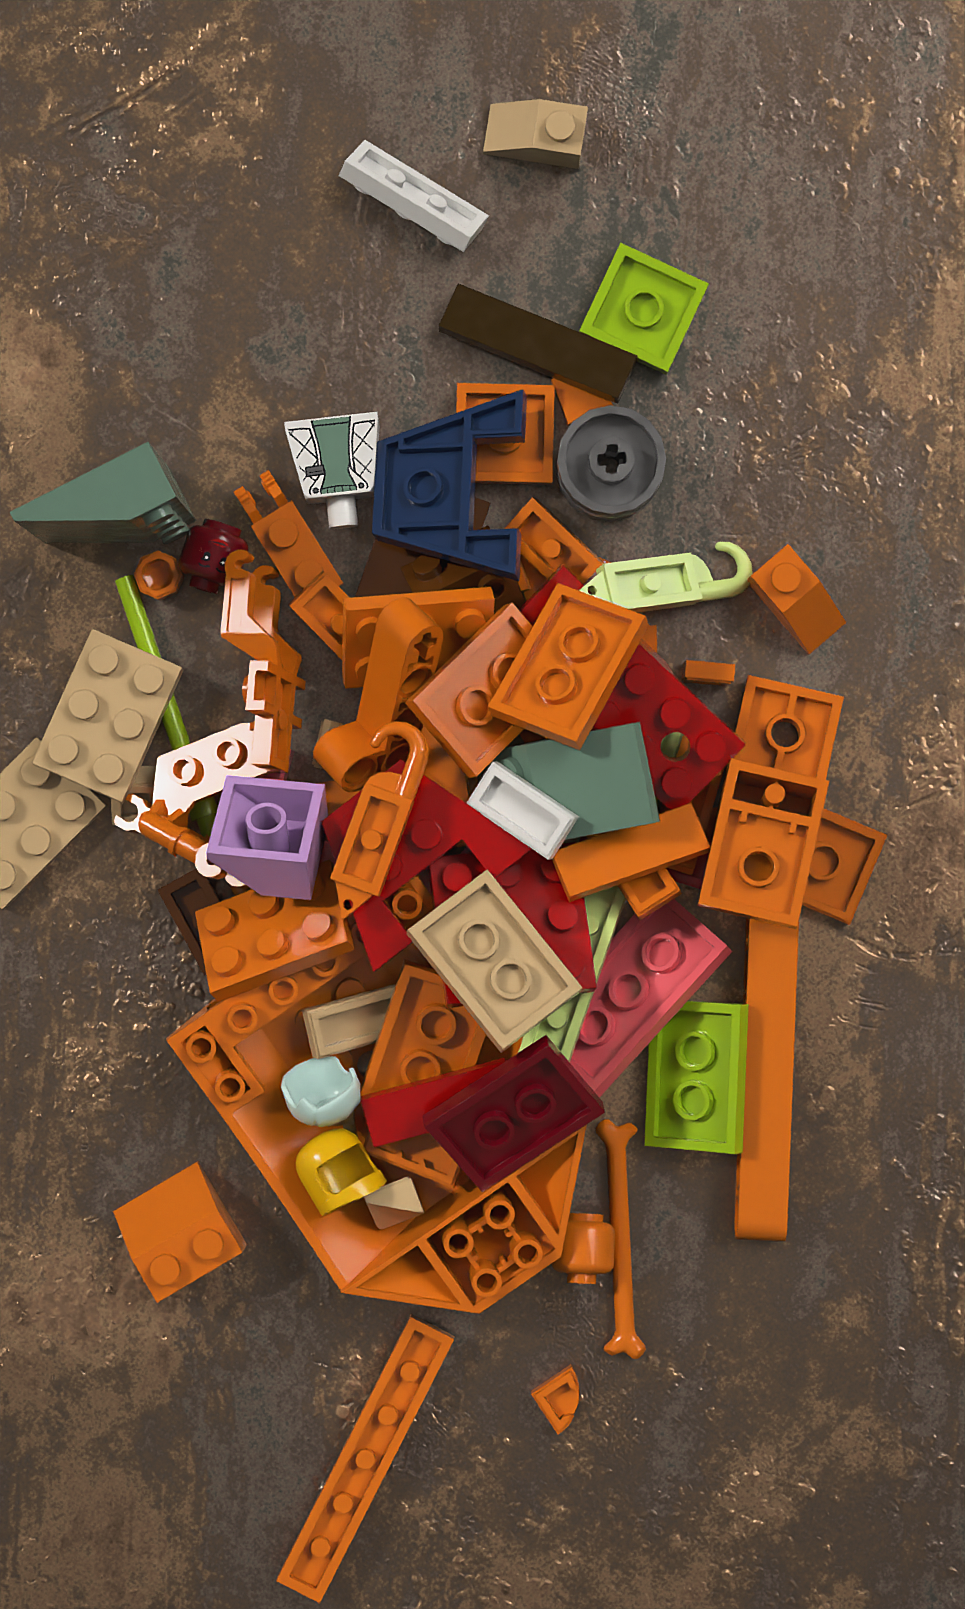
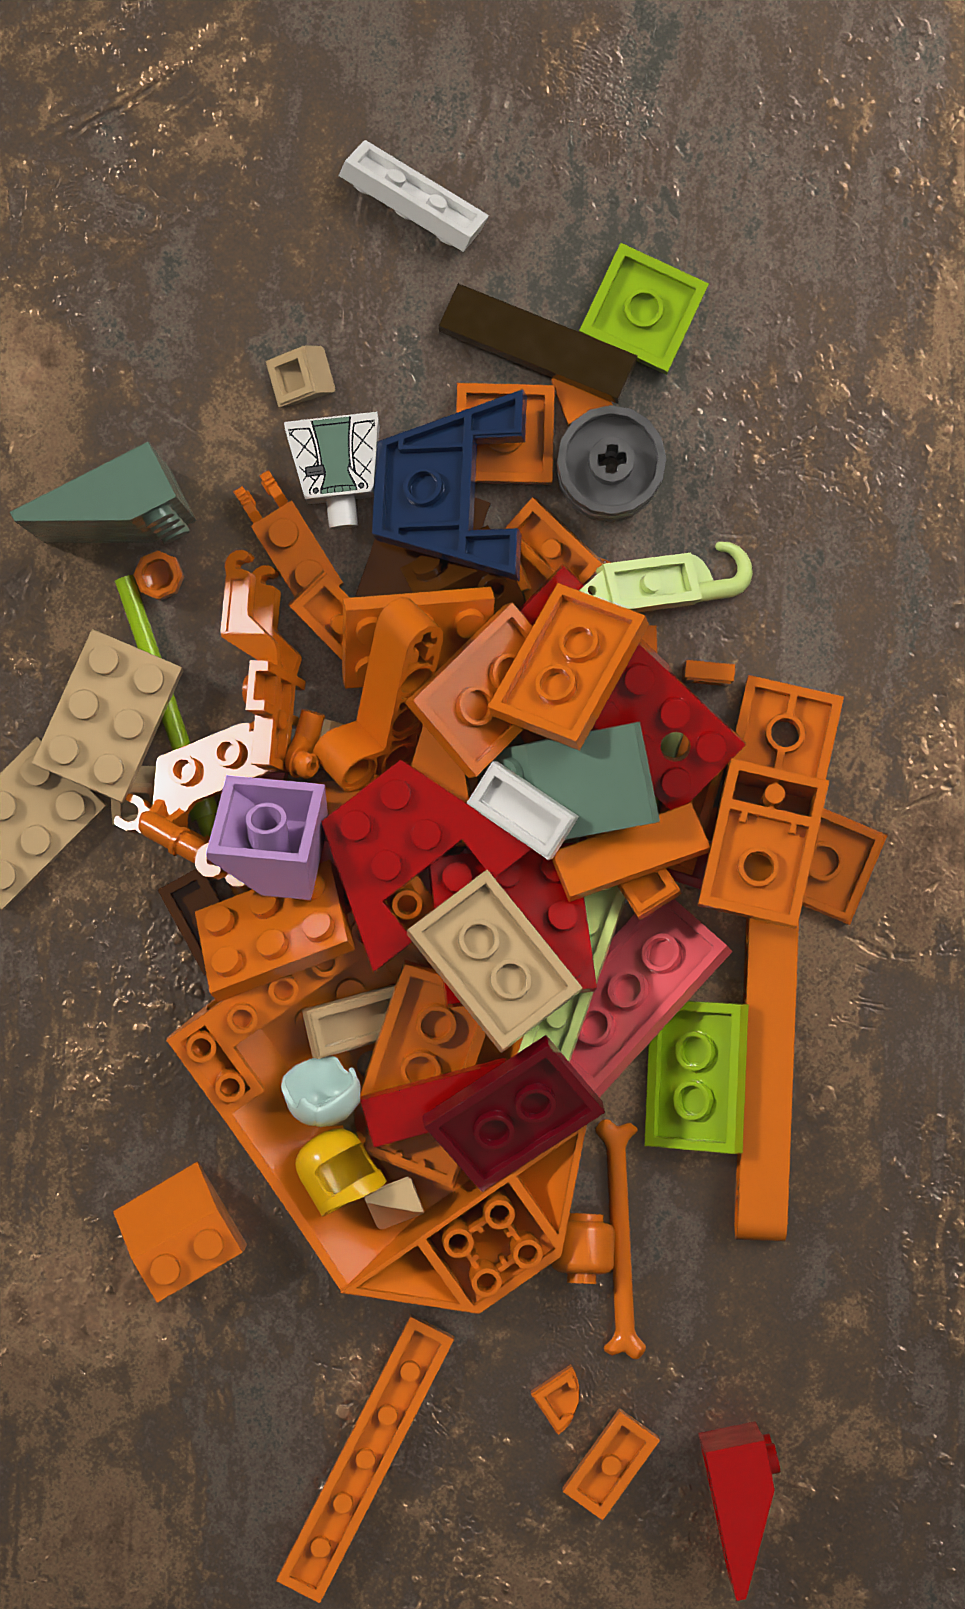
dark red head [178,519,249,595] -> none
orange plate [330,721,429,918] -> none
tan slope [483,99,588,169] -> none
orange slope [747,544,847,655] -> none
none -> tan slope [266,346,335,408]
none -> orange arm [284,709,326,779]
none -> orange plate [562,1408,660,1521]
none -> red slope [698,1421,781,1601]

